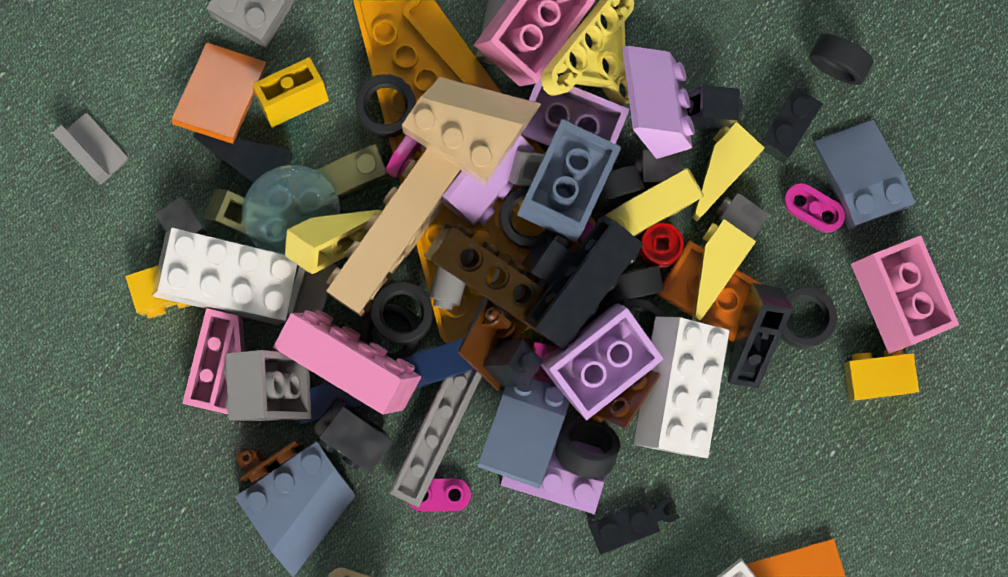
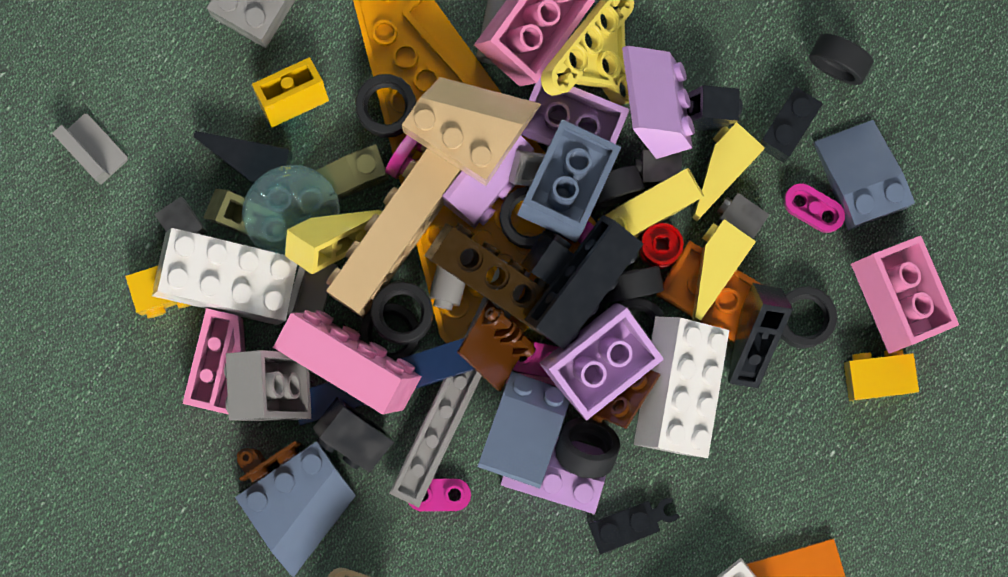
orange tile [172,43,266,144] -> none
black brick [483,340,543,387] -> none

